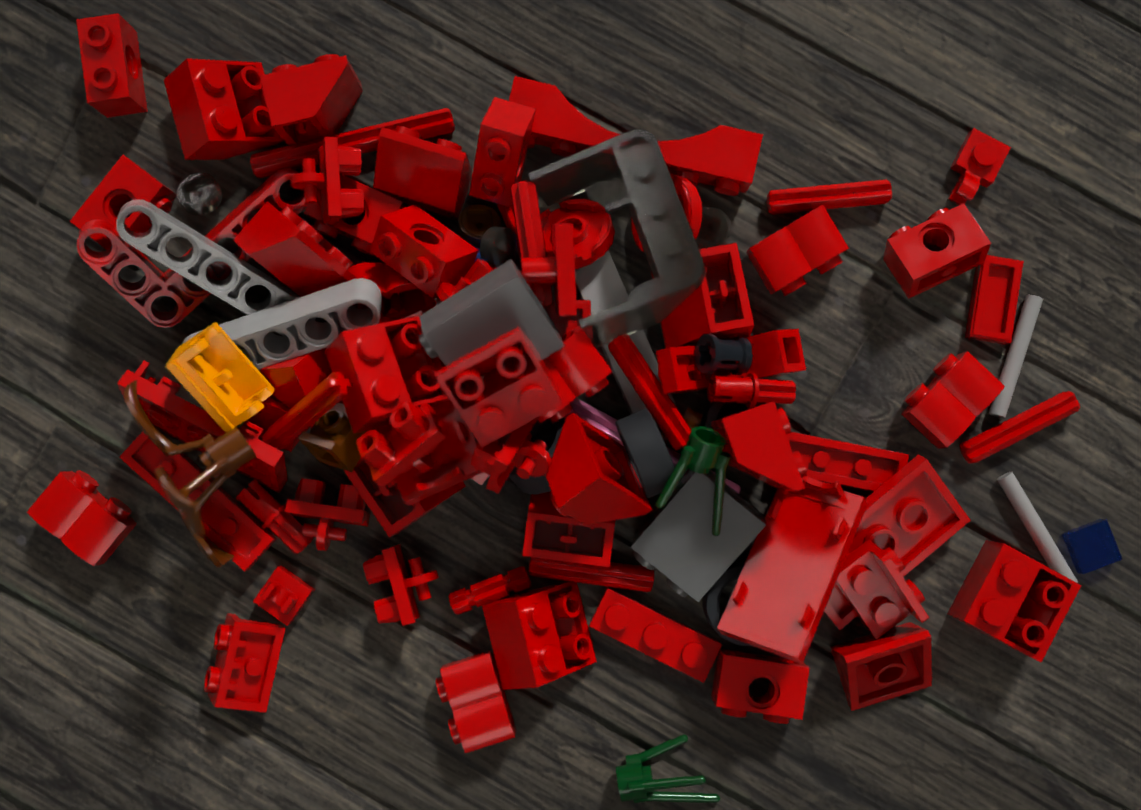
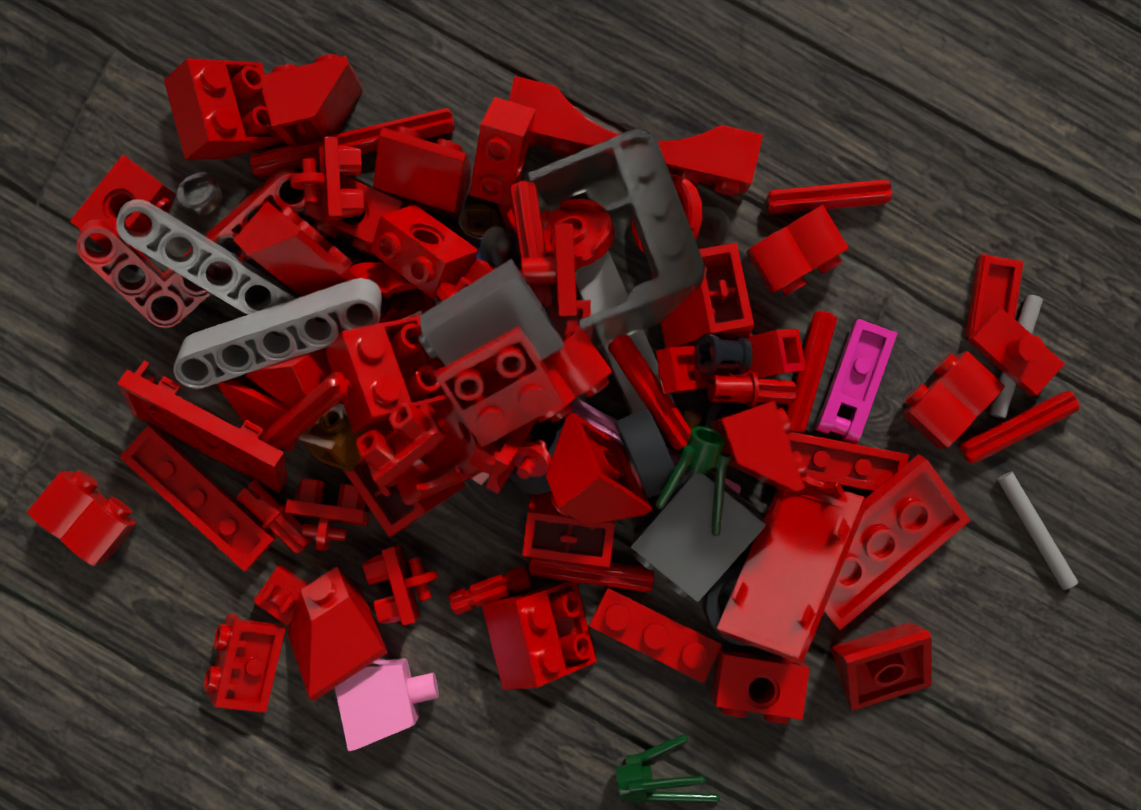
red brick [76,13,148,118] -> none
reddish brown plant [124,380,257,568] -> none
light orange hinge [165,322,275,432] -> none
red brick [436,650,517,753] -> none
red bracket [836,540,929,640] -> none
red brick [883,203,991,299] -> none
red slope [947,540,1082,663] -> none
red plate [948,128,1011,205] -> none
clear blue tile [1062,519,1122,574] -> none
none -> red slope [287,566,388,702]
none -> bright pink torso [335,658,439,751]
none -> red axle [785,311,837,433]
none -> dark pink plate [815,319,898,444]
none -> red tile [968,307,1065,396]

